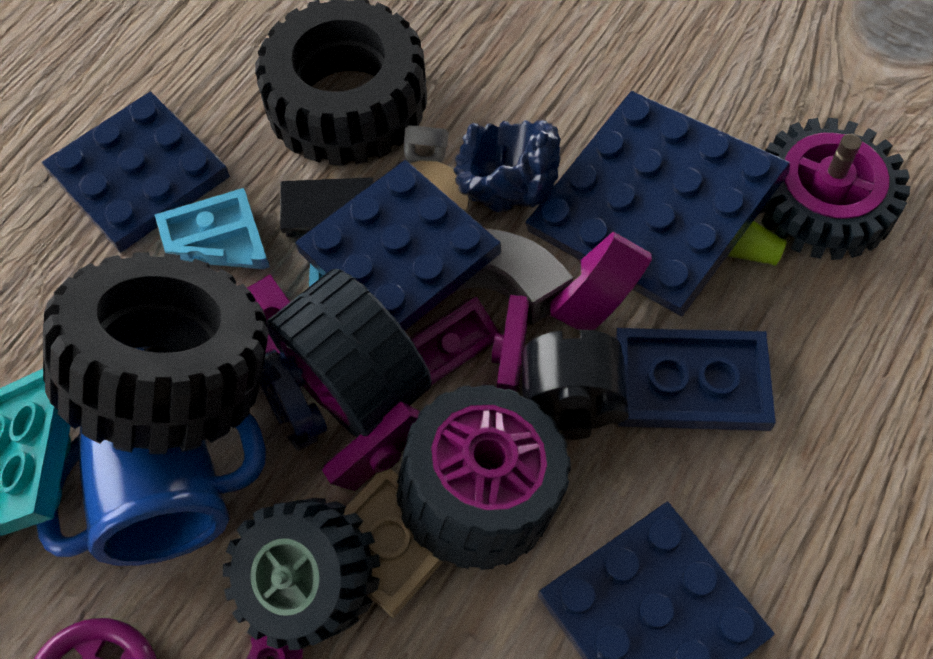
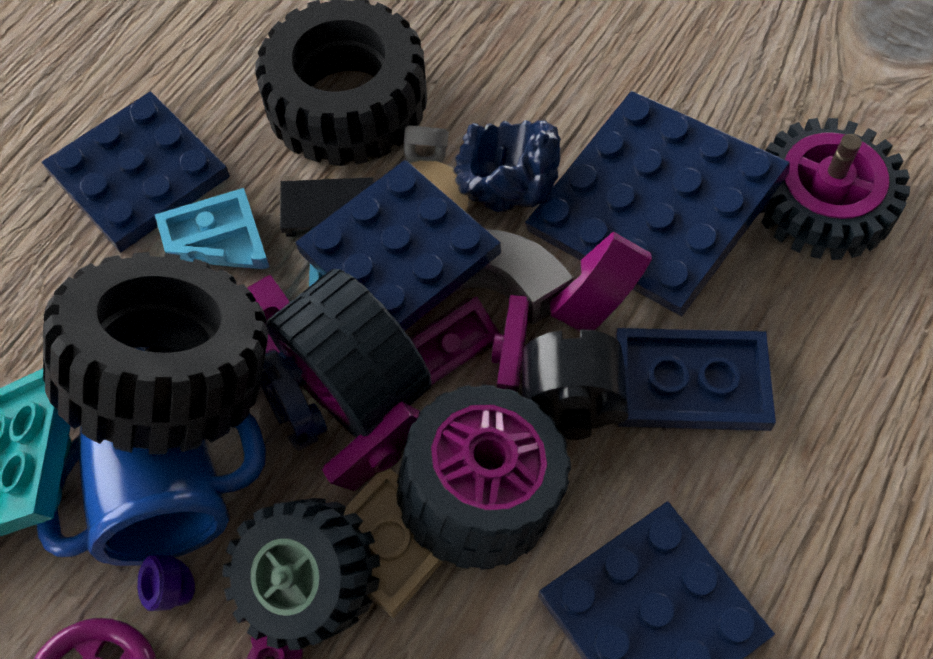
lime cone [728,221,786,266] -> none
none -> dark purple tile [137,555,195,611]

